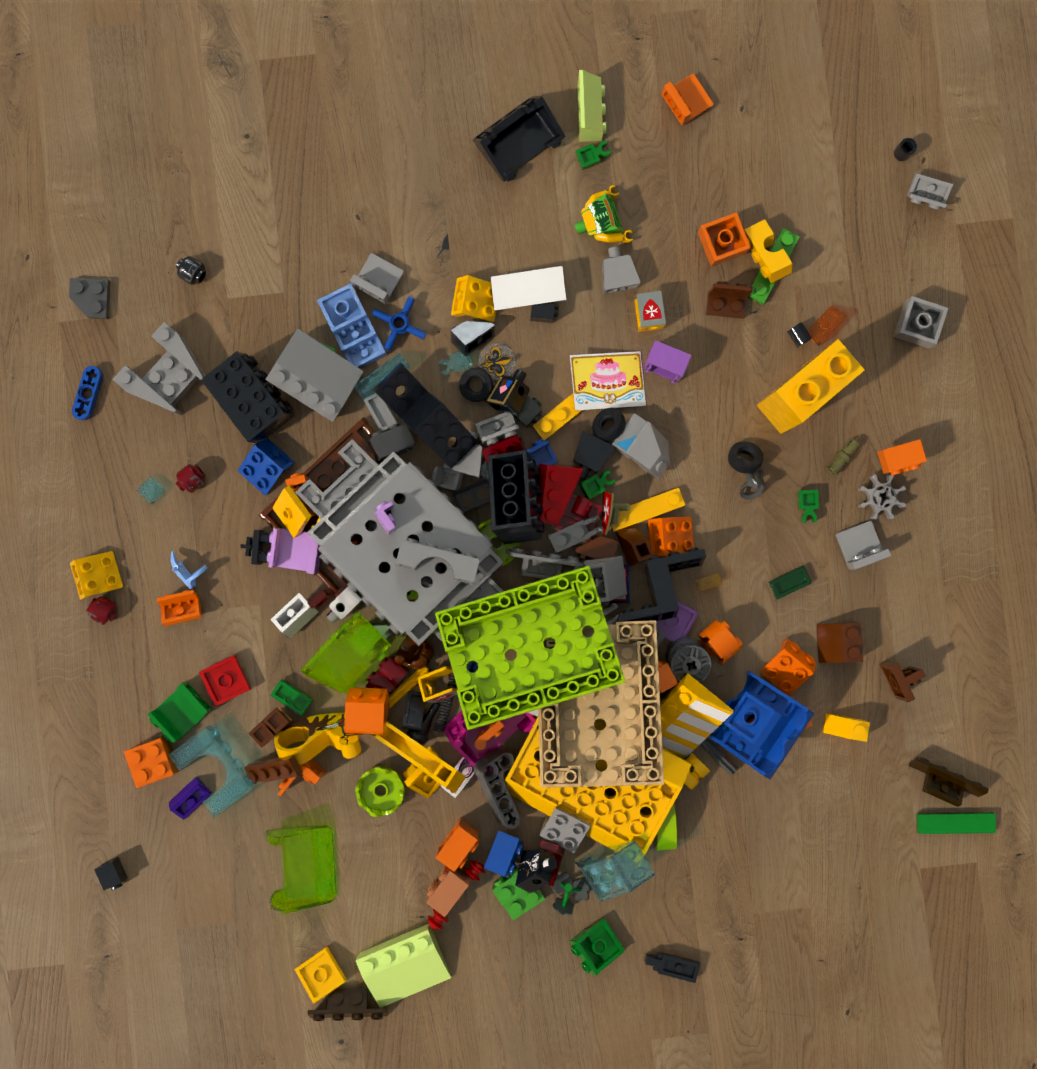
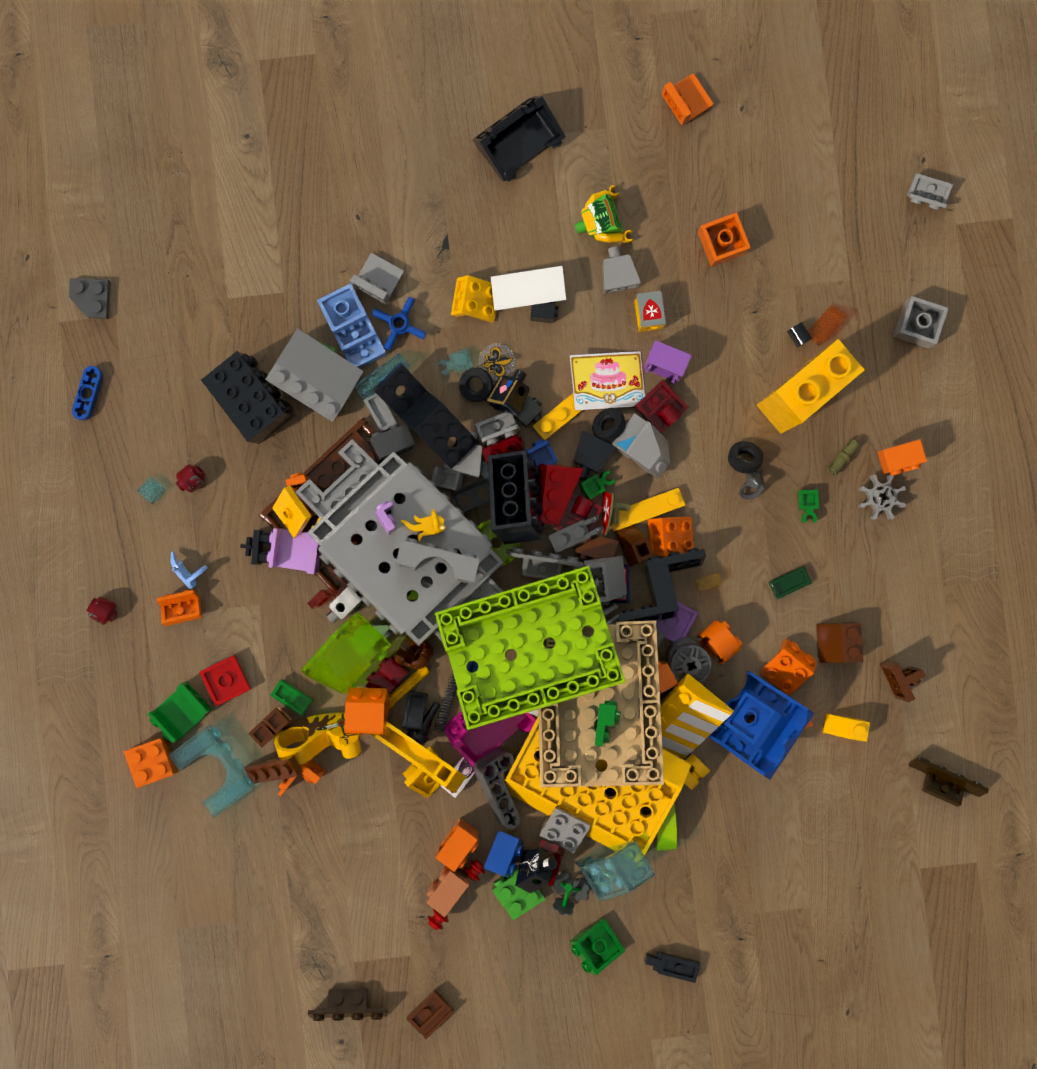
yellow bracket [70,551,123,600] -> none
black brick [94,857,128,891] -> none
light grey wedge [112,322,206,415] -> none
dark purple slope [169,777,212,820] -> none
black head [176,256,206,285] -> none
blue bracket [238,438,295,495] -> none
clear neon green windscreen [266,825,337,914] -> none
white brick [270,593,318,639] -> none
yellow plate [294,947,347,1004] -> none
lime plate [355,766,405,817] -> none
yellowish green slope [355,924,452,1008] -> none
yellow piece [417,666,458,703] -> none
slope [451,321,495,356] -> none
orange plate [475,720,504,750] -> none
green plate [575,141,611,170] -> none
yellowish green slope [577,70,606,142] -> none
dark grey axle [700,738,738,775] -> none
reddish brown bracket [706,281,753,319] -> none
yellow arch [744,219,793,283] -> none
bright green plate [748,228,799,305] -> none
light grey bracket [835,521,891,570] -> none
black beam [894,138,917,161] -> none
green tile [916,812,996,834] -> none
none -> yellow piece [401,509,446,542]
none -> reddish brown plate [406,990,454,1039]
none -> green plate [595,700,621,747]
none -> dark red plate [634,380,689,433]

